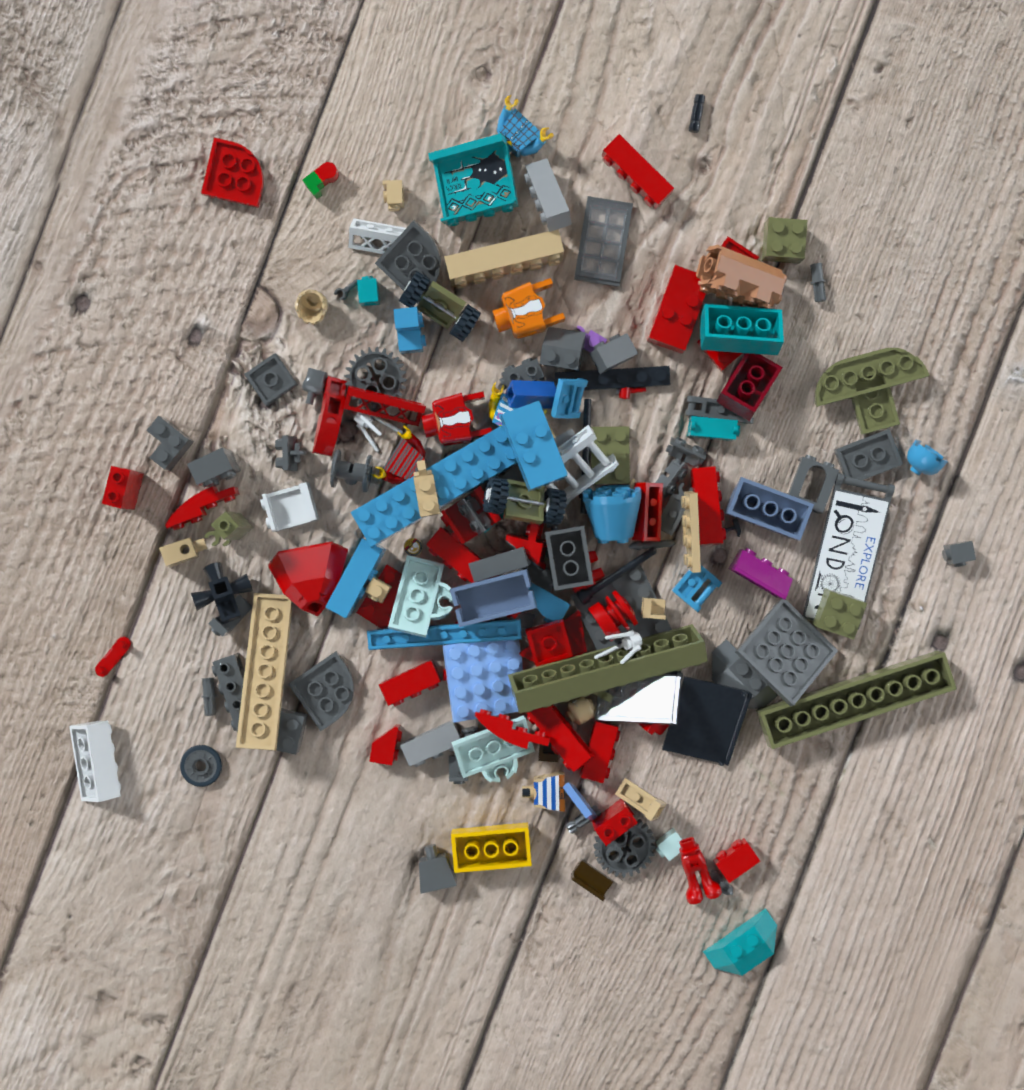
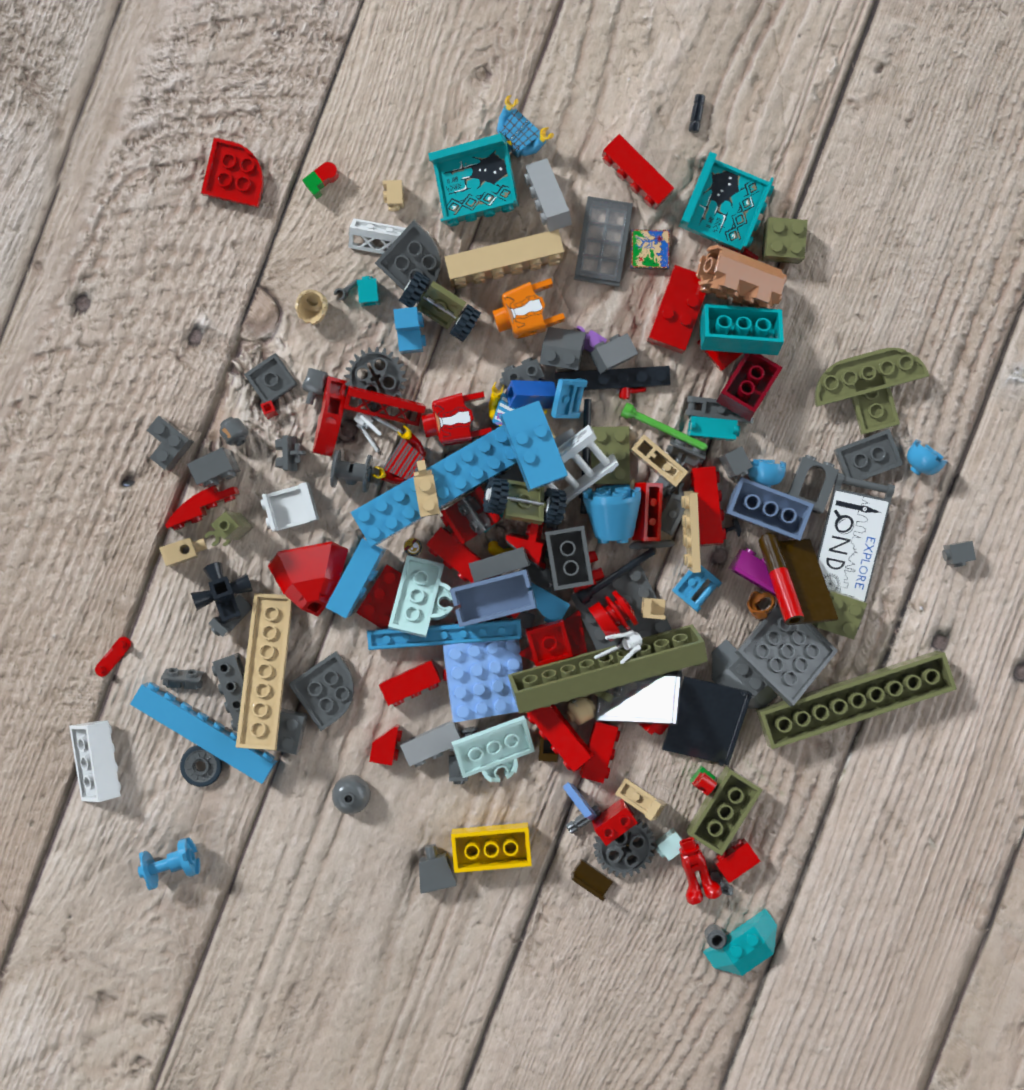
red panel [102,466,144,510] -> none
dark grey axle [201,677,217,716] -> none
tan brick [365,577,392,603] -> none
red slope [475,709,550,749] -> none
torso [522,771,565,812] -> none
dark grey axle [810,263,826,303] -> none
none -> dark azure brick [130,682,277,784]
none -> dark azure piece [138,837,200,890]
none -> dark grey hinge [161,668,204,690]
none -> dark grey head [219,417,248,446]
none -> red piece [260,400,279,419]
none -> dark grey cylinder [332,775,371,814]
none -> yellow arm [488,541,514,556]
none -> bright green piece [621,403,708,451]
none -> tile [630,229,670,270]
none -> tan slope [630,435,688,487]
none -> teal panel [678,151,774,253]
none -> olive brick [686,766,763,856]
none -> red leg [690,766,717,796]
none -> dark grey brick [704,924,726,949]
none -> dark grey brick [719,446,753,479]
none -> dark orange piece [747,591,776,620]
none -> dark azure cylinder [748,459,786,488]
none -> dark brown door [758,533,838,625]

